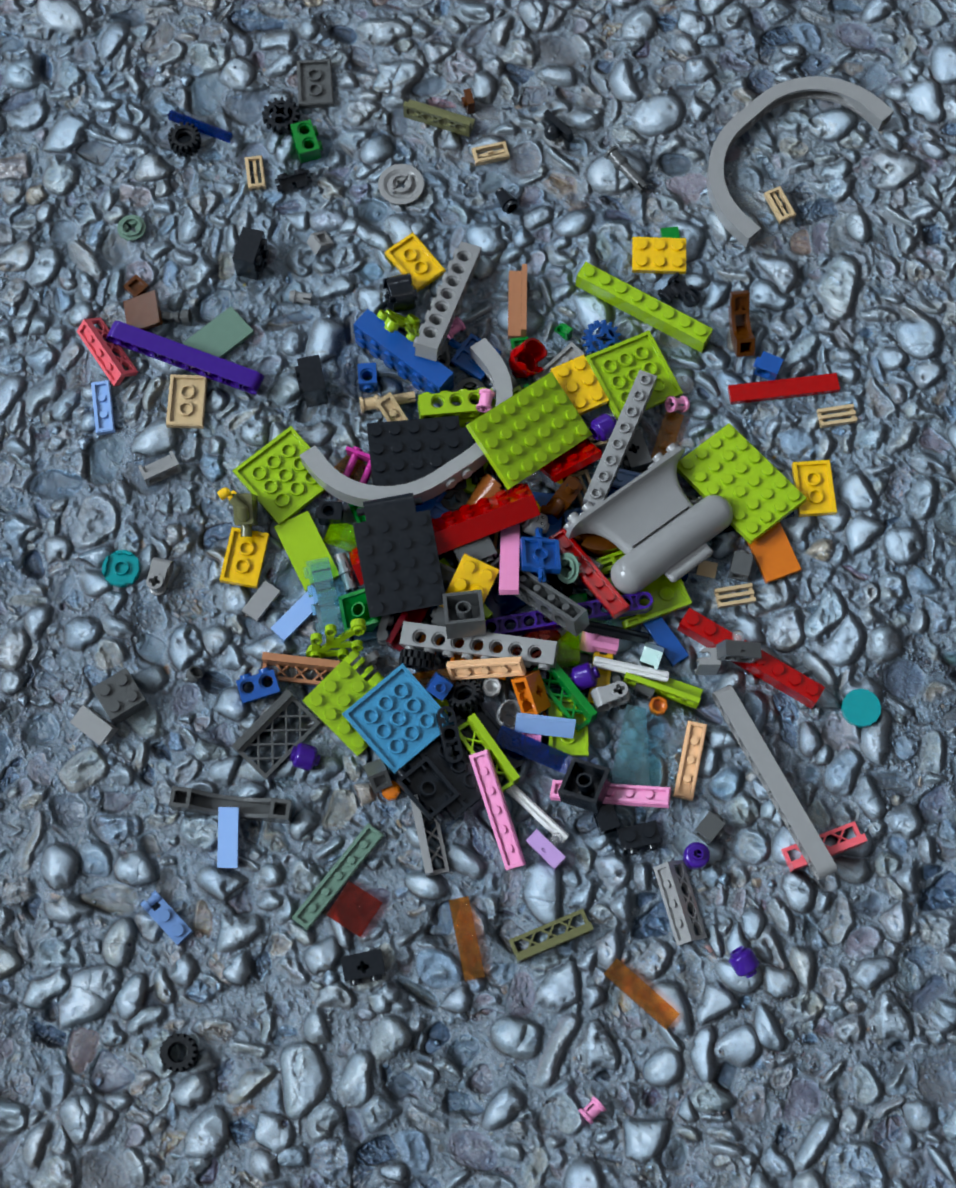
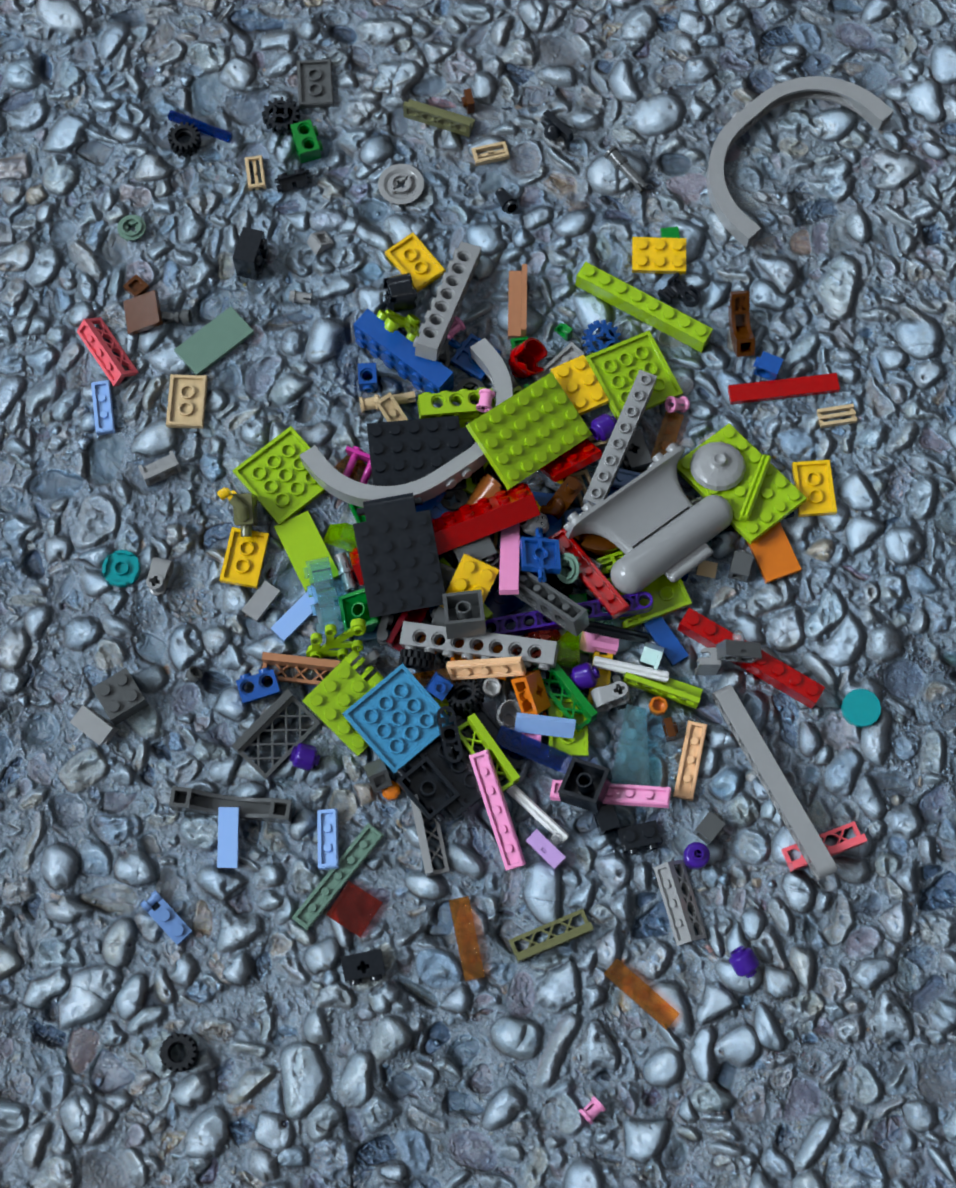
dark purple beam [106,321,264,394] -> none
black brick [295,355,328,407] -> none
black brick [315,500,344,526] -> none
dark grey tile [633,683,655,701] -> none
tan tile [714,583,756,609] -> none
tan tile [764,186,796,224] -> none
none -> light blue tile [317,808,339,870]
none -> reddish brown plate [661,717,678,742]
none -> light grey hat [690,442,746,491]
none -> lime axle [739,454,772,520]

